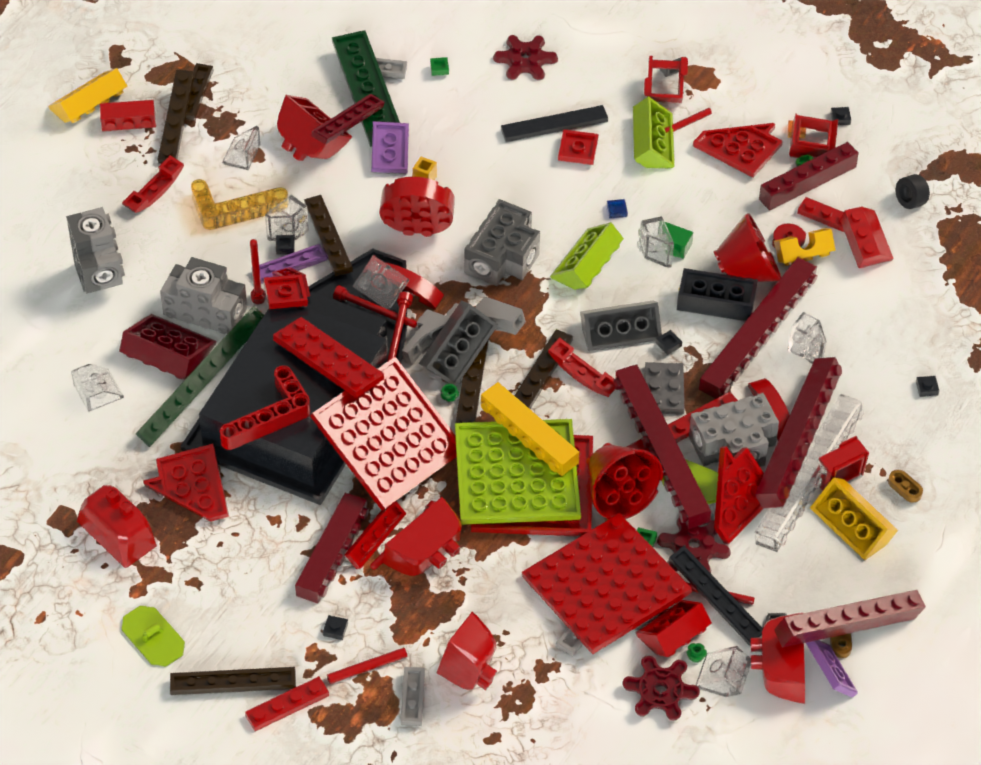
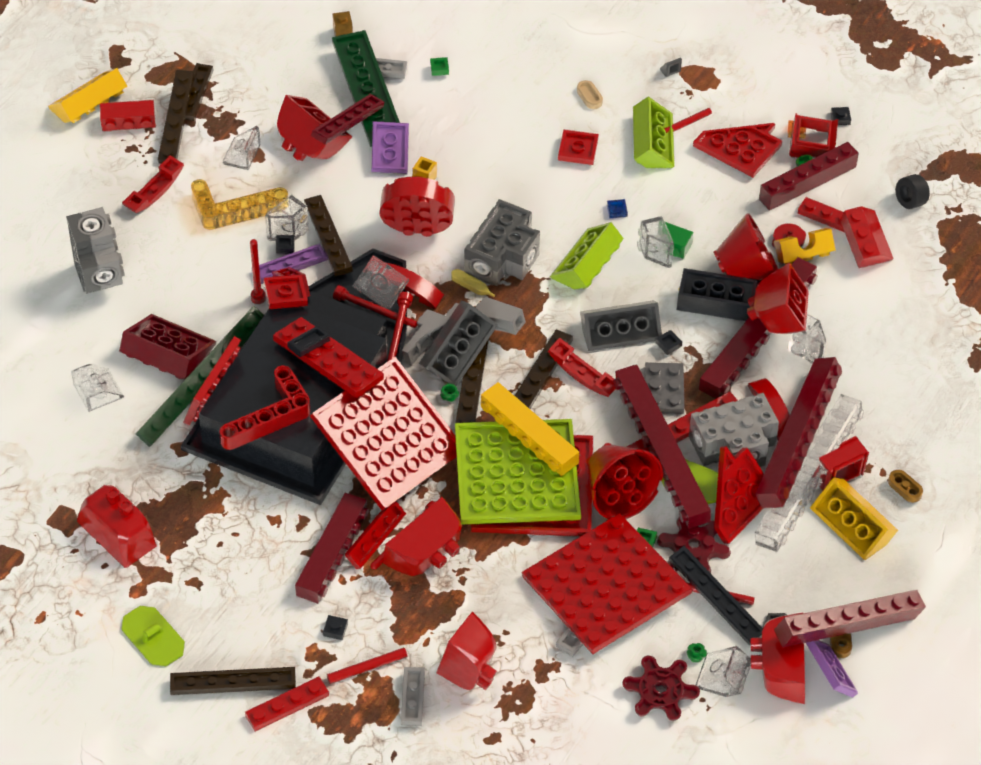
red wing [143,444,229,522] -> none
light grey piece [160,257,247,334] -> none
dark red plate [493,35,558,80] -> none
black tile [501,105,608,142] -> none
red slope [635,600,712,657] -> none
red piece [644,56,688,103] -> none
black plate [916,376,939,397] -> none
none -> red plate [183,336,241,425]
none -> black tile [287,326,330,357]
none -> pearl gold brick [332,11,353,36]
none -> light yellow piece [451,269,495,298]
none -> tan tile [577,80,603,109]
none -> red hips [747,262,809,334]

